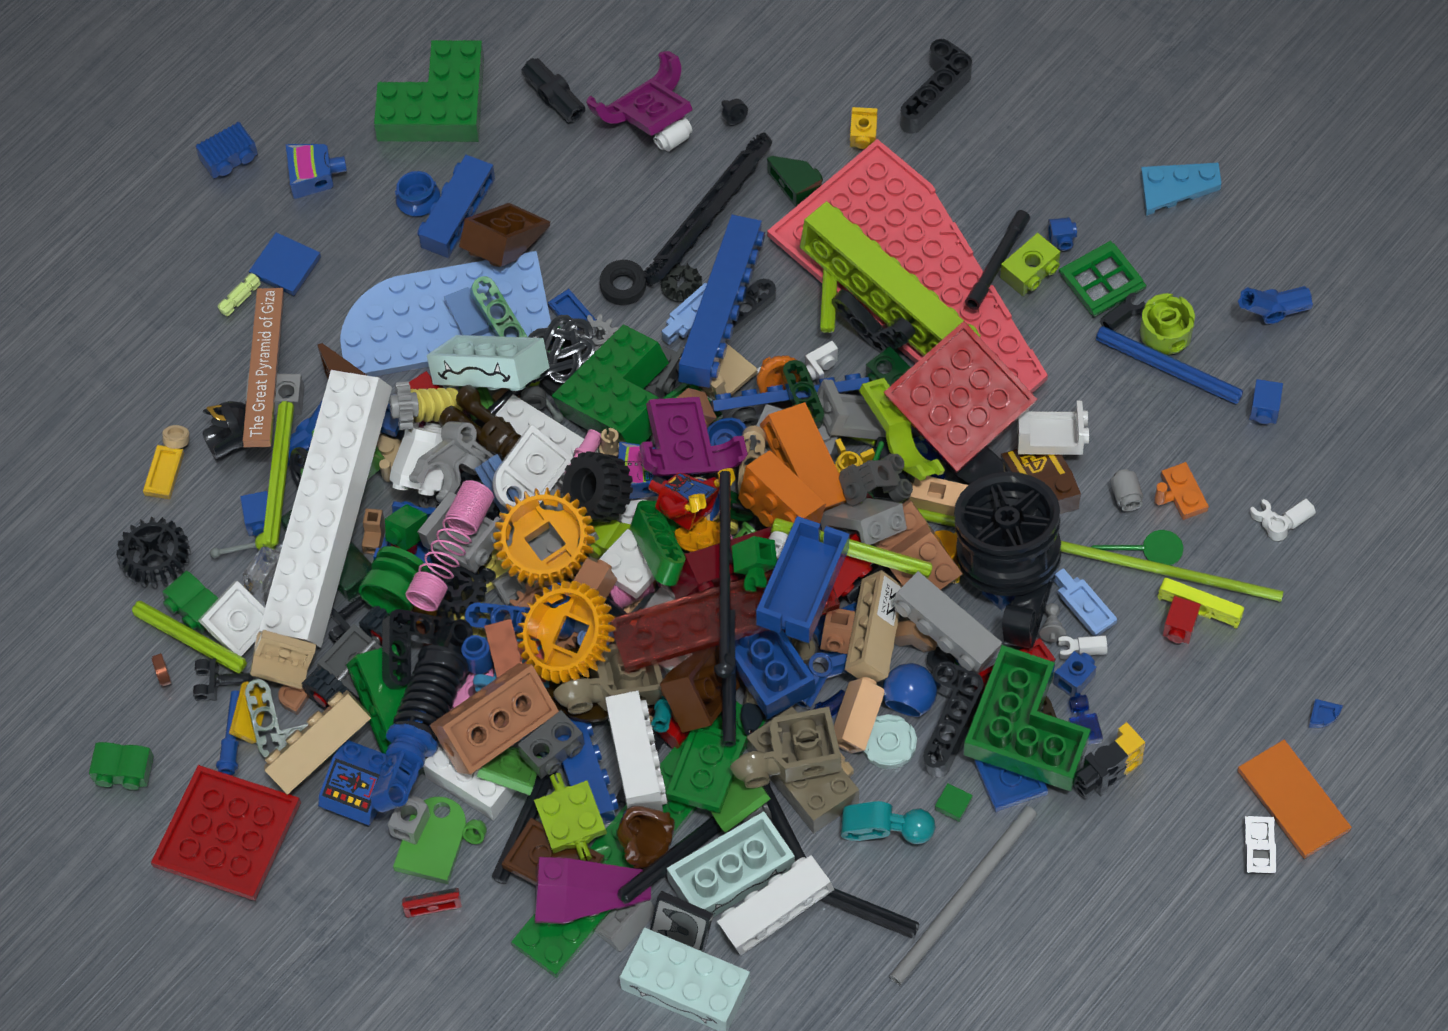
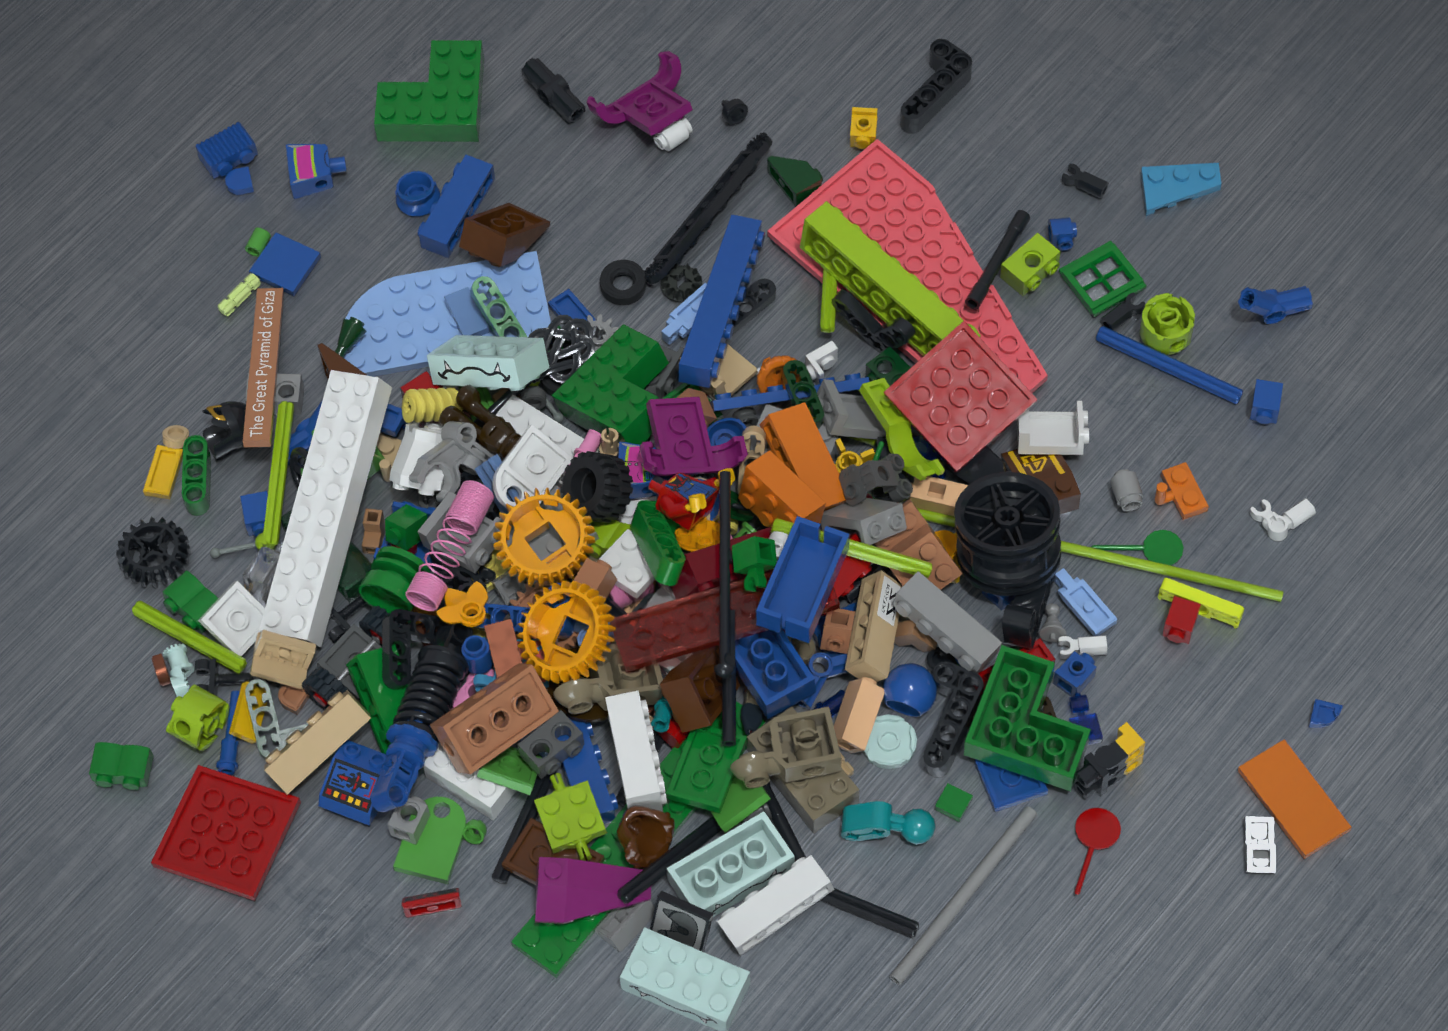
light grey gear [390,381,419,430] -> none
none -> light aqua connector [163,644,195,697]
none -> lime brick [166,684,229,751]
none -> green beam [182,435,211,516]
none -> blue tile [225,166,254,195]
none -> bright green hinge [245,227,271,257]
none -> dark green cone [335,317,367,357]
none -> light orange plate [436,581,488,627]
none -> black bar [1062,164,1109,199]
none -> red piece [1074,808,1121,895]

